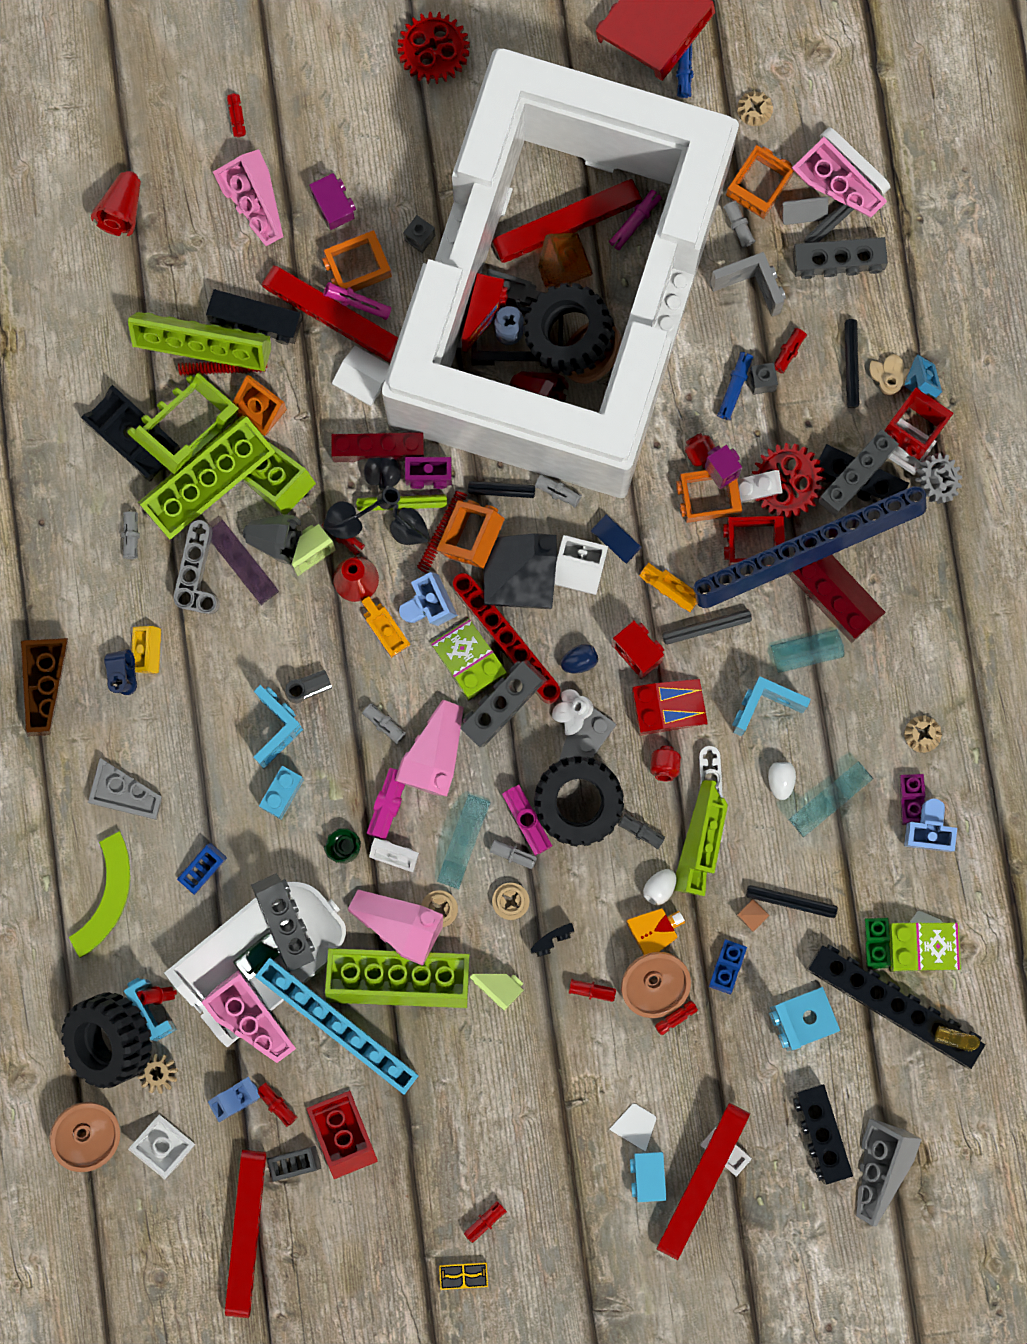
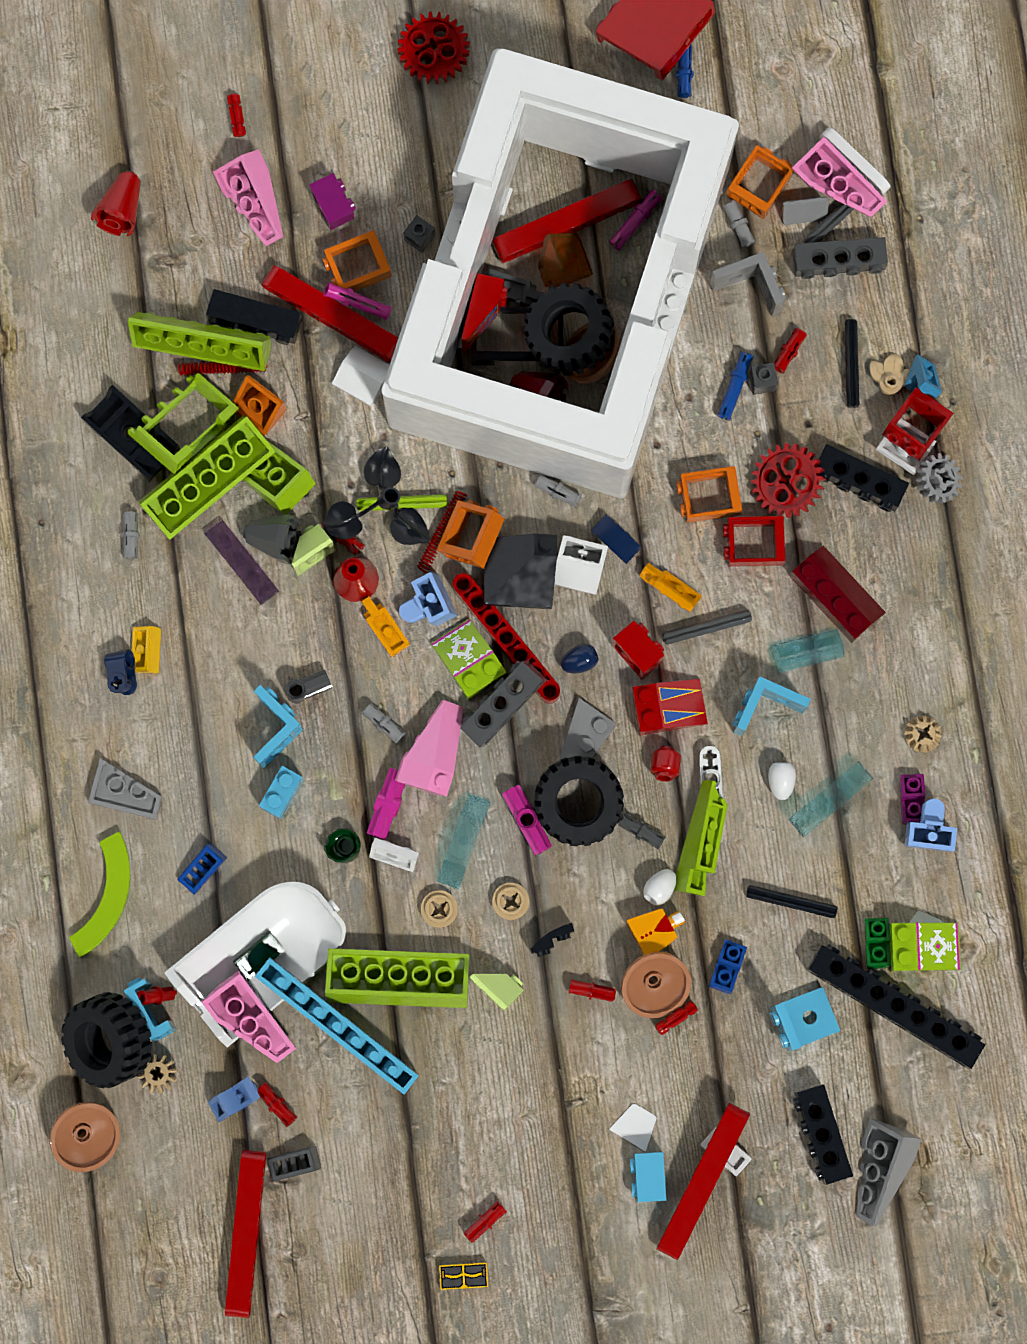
reddish brown wedge [21,638,69,737] -> none
white slope [128,1115,195,1180] -> none
light grey beam [174,520,220,614] -> none
dark grey brick [251,873,315,972] -> none
red slope [306,1090,378,1180] -> none
dark red arch [331,433,424,463] -> none
bright pink wedge [348,890,443,966] -> none
magenta brick [405,457,452,489] -> none
black axle [468,481,536,498] -> none
light grey axle [490,839,537,869] -> none
sand blue piece [495,306,524,345] -> none
white plate [552,689,593,736] -> none
red head [684,433,716,468] -> none
dark blue beam [693,486,927,608] -> none
magenta brick [704,444,742,489] -> none
tan gear [737,90,773,126] -> none
white plate [737,470,783,502] -> none
nougat slope [737,899,770,932] -> none
dark grey brick [818,429,899,517] -> none
clear yellow bar [934,1026,980,1051] -> none

